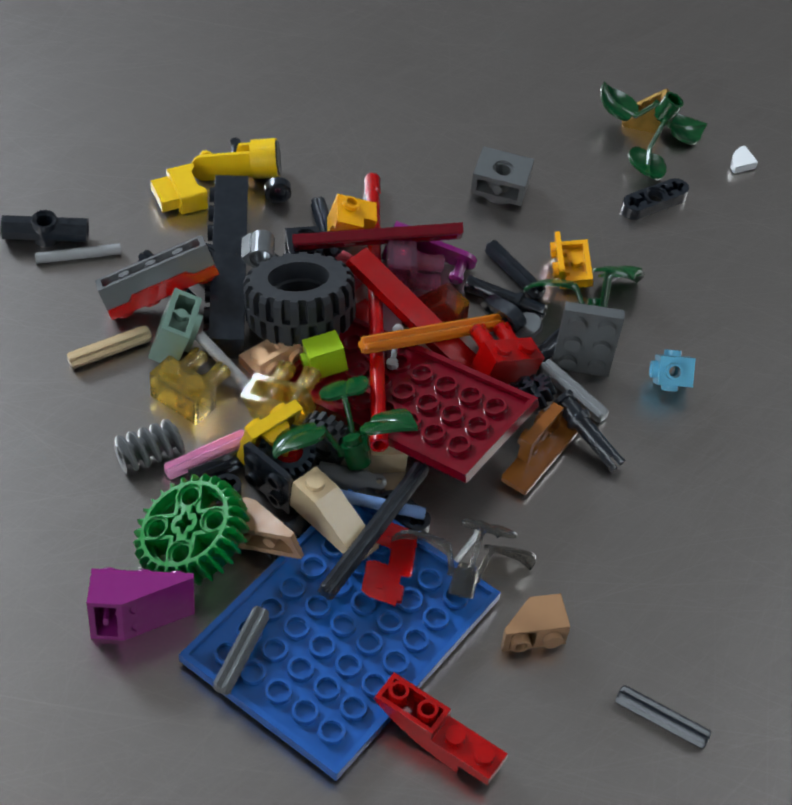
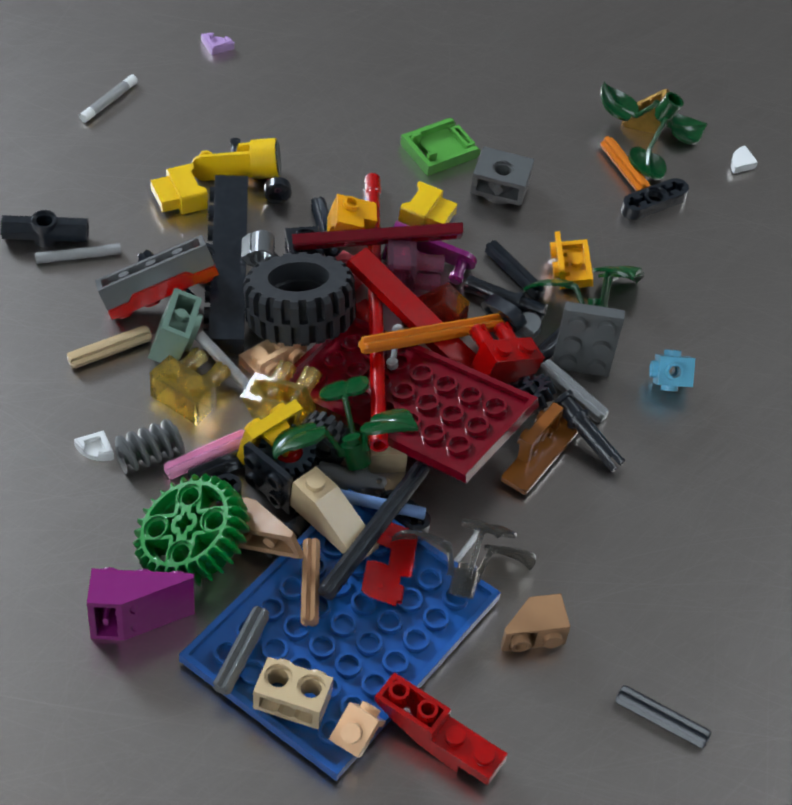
lime brick [299,330,348,380] -> none
none -> white tile [74,430,114,461]
none -> light grey bar [79,74,138,123]
none -> lavender tile [201,33,234,56]
none -> tan brick [253,657,333,729]
none -> medium nougat axle [301,538,320,627]
none -> light nougat bracket [329,701,386,758]
none -> yellow piece [398,181,458,226]
none -> bright green container [400,118,481,176]
none -> orange axle [600,136,650,191]

